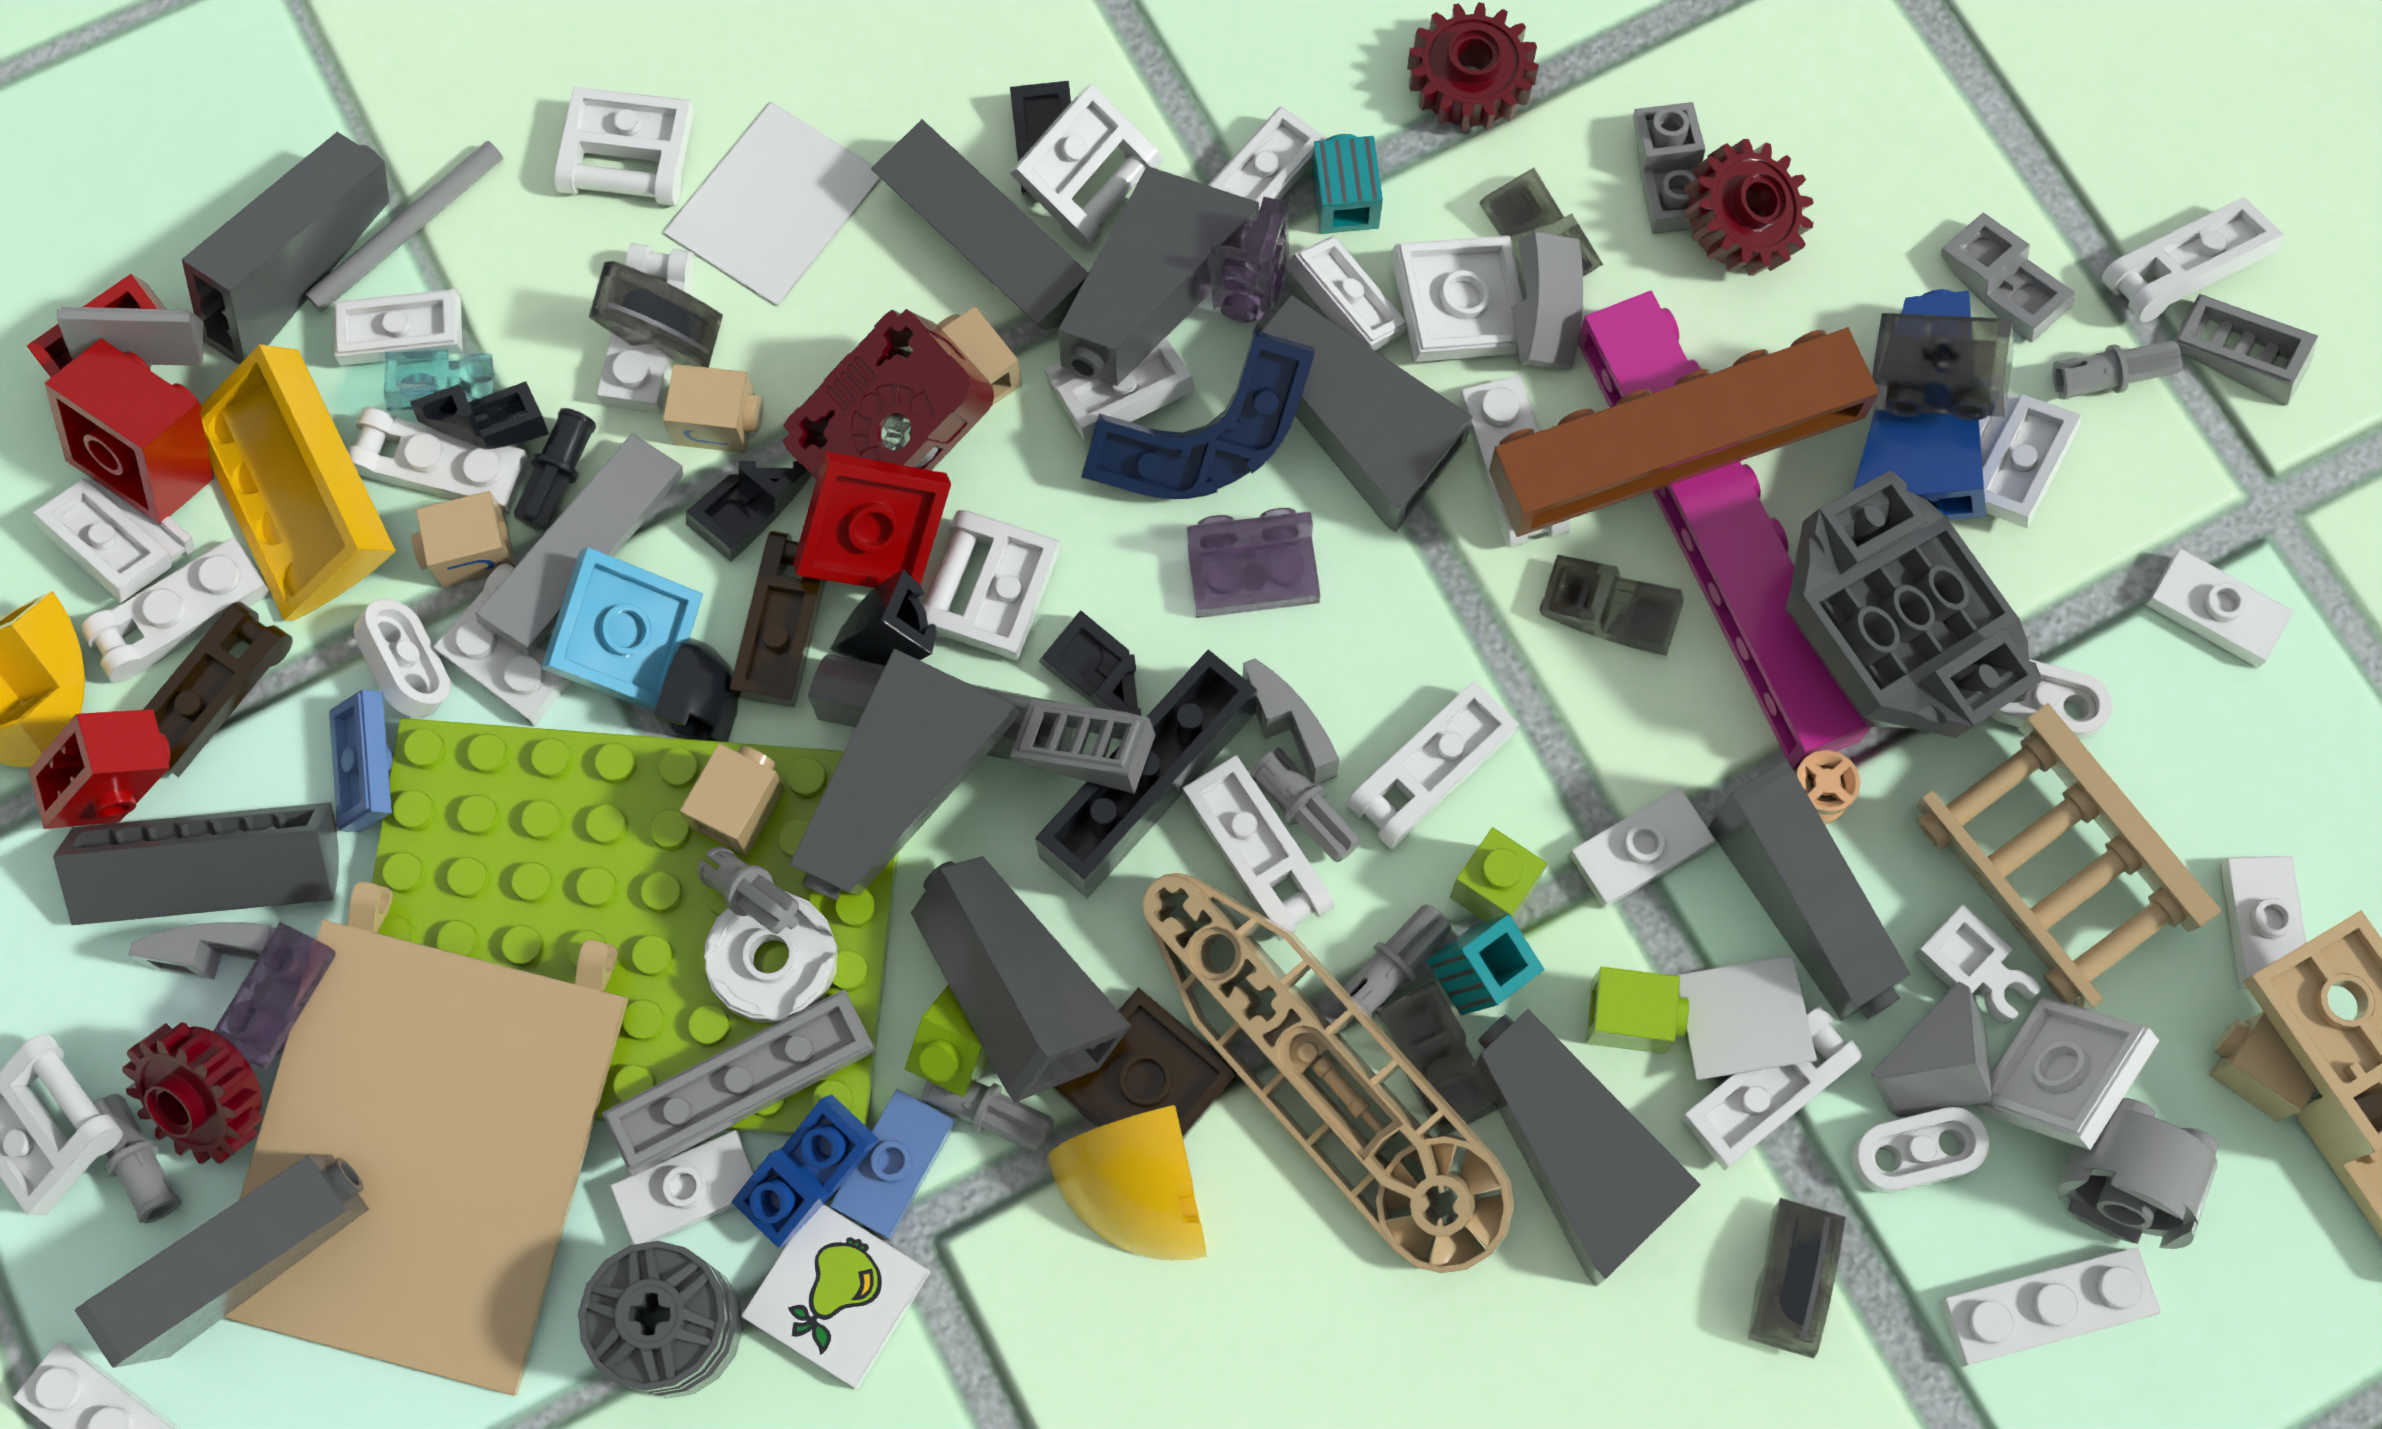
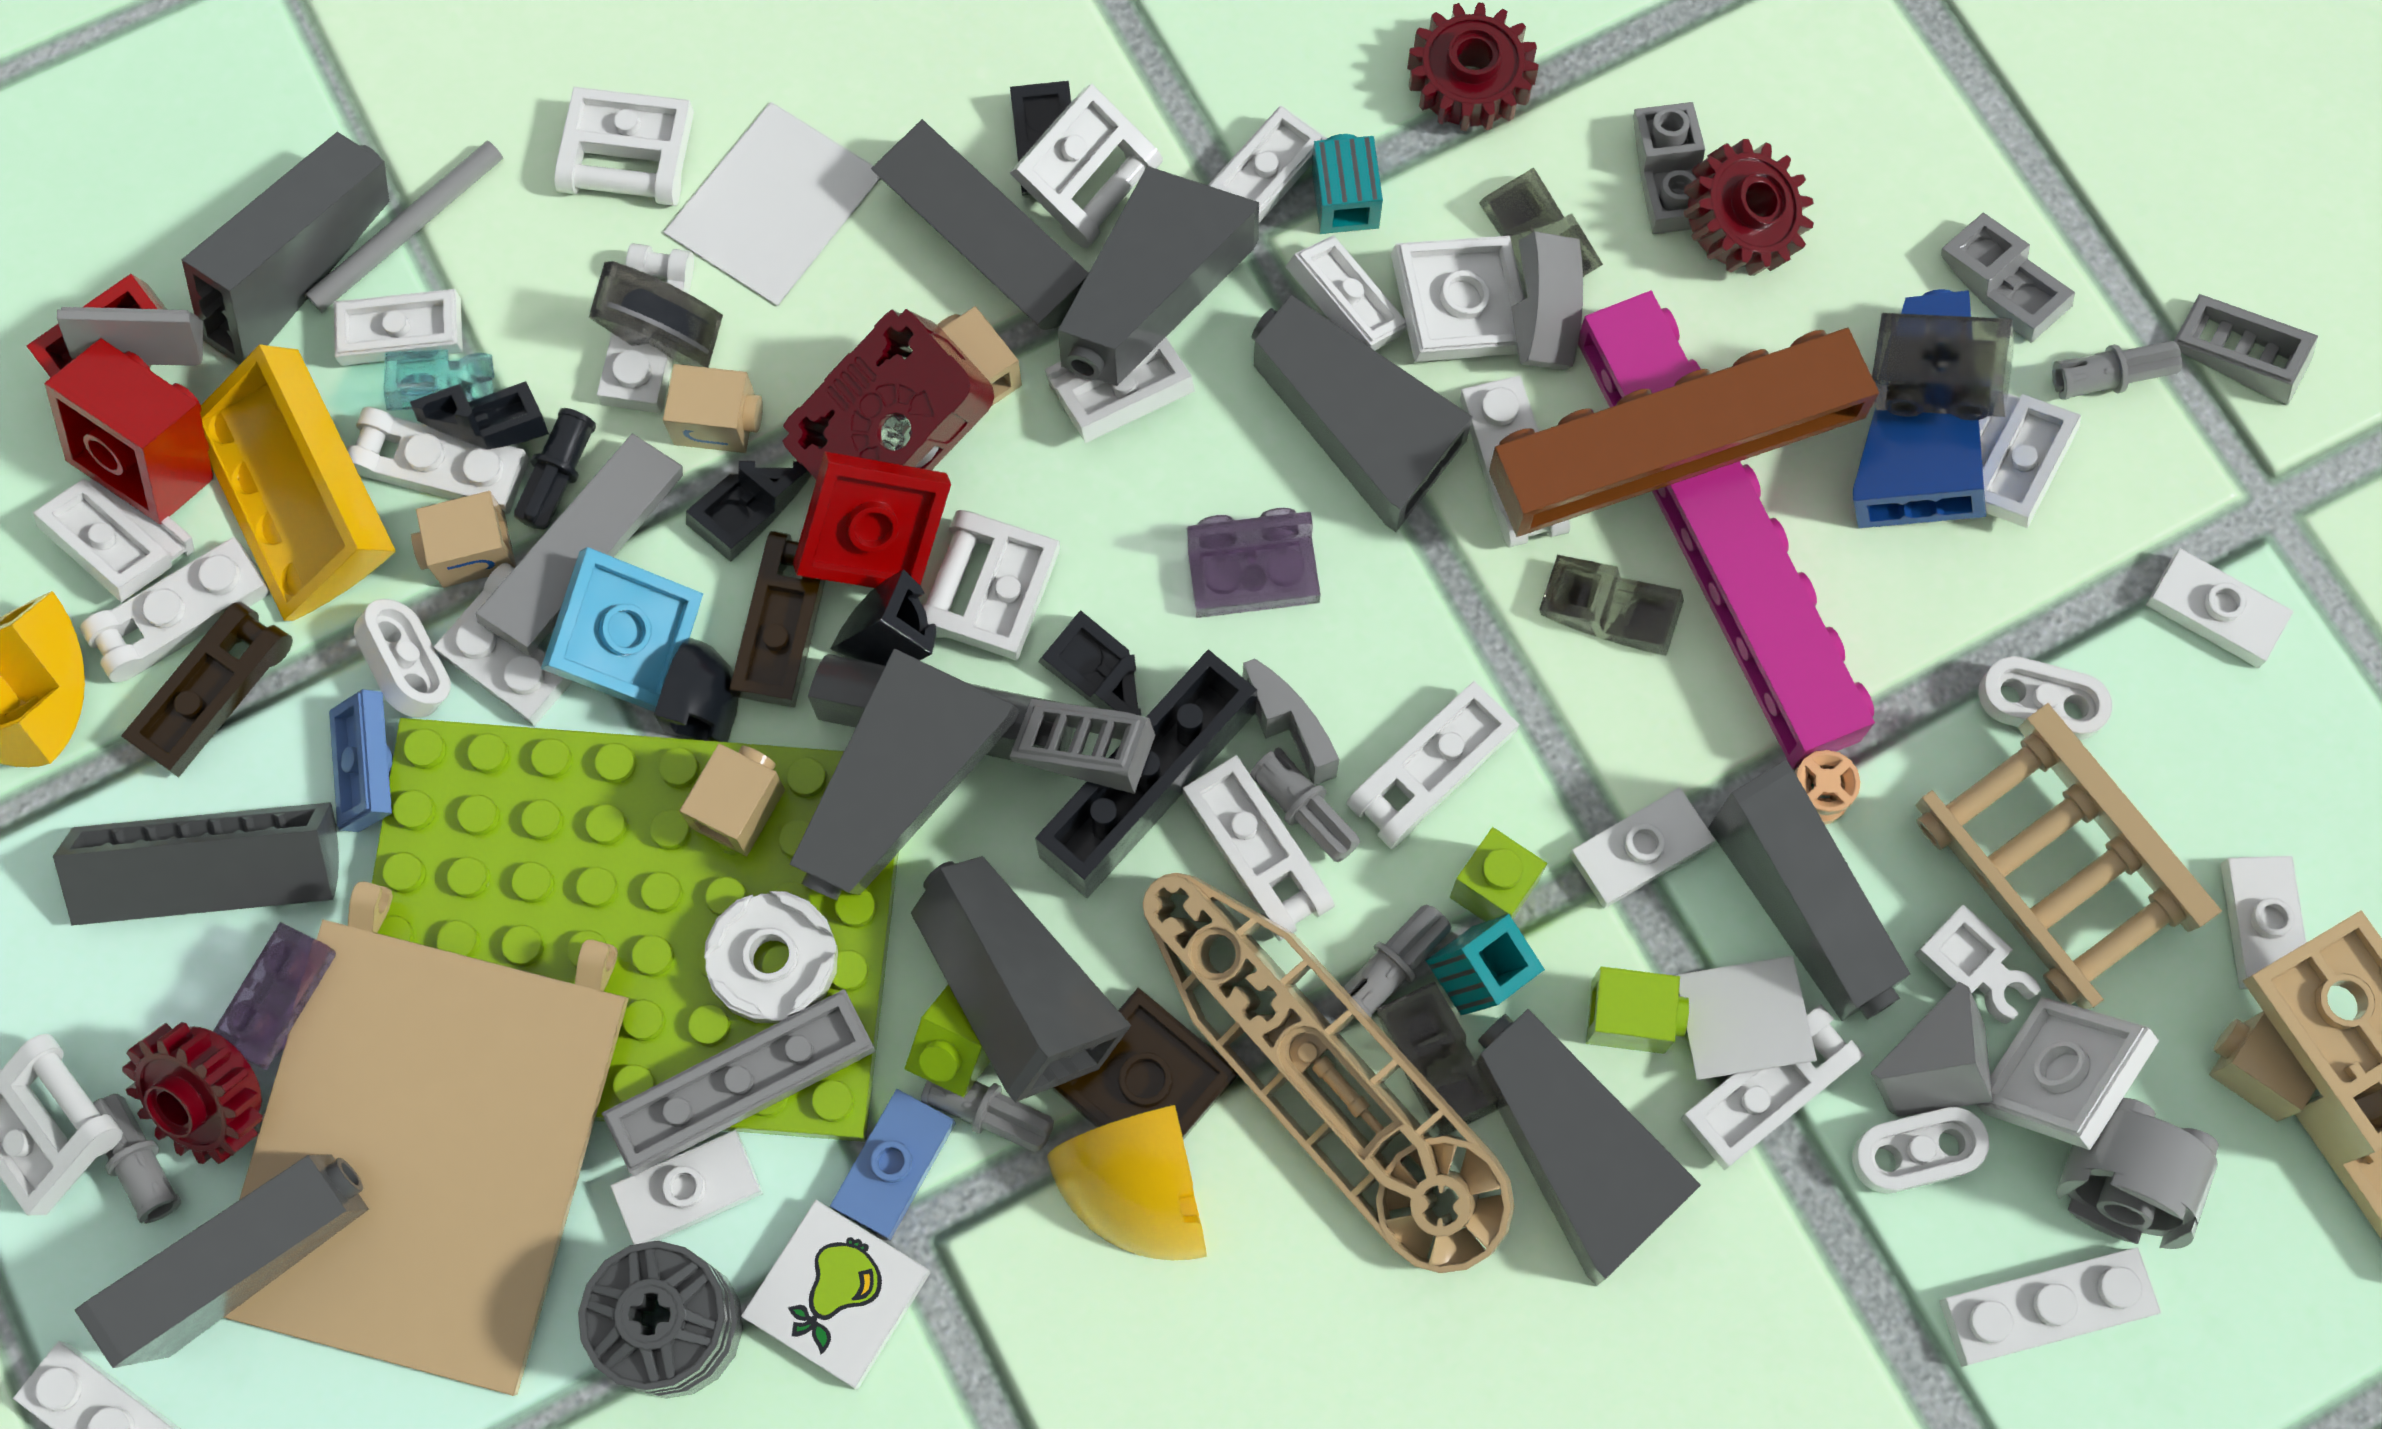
red brick [28,709,170,829] -> none
light grey slope [128,922,291,980] -> none
light grey axle [697,847,799,934] -> none
blue slope [731,1094,880,1248] -> none
dark blue plate [1081,330,1315,499] -> none
clear purple bracket [1208,196,1290,323] -> none
clear smoke slope [1747,1198,1846,1359] -> none
dark grey piece [1784,470,2042,738] -> none
white plate [2102,197,2284,322] -> none

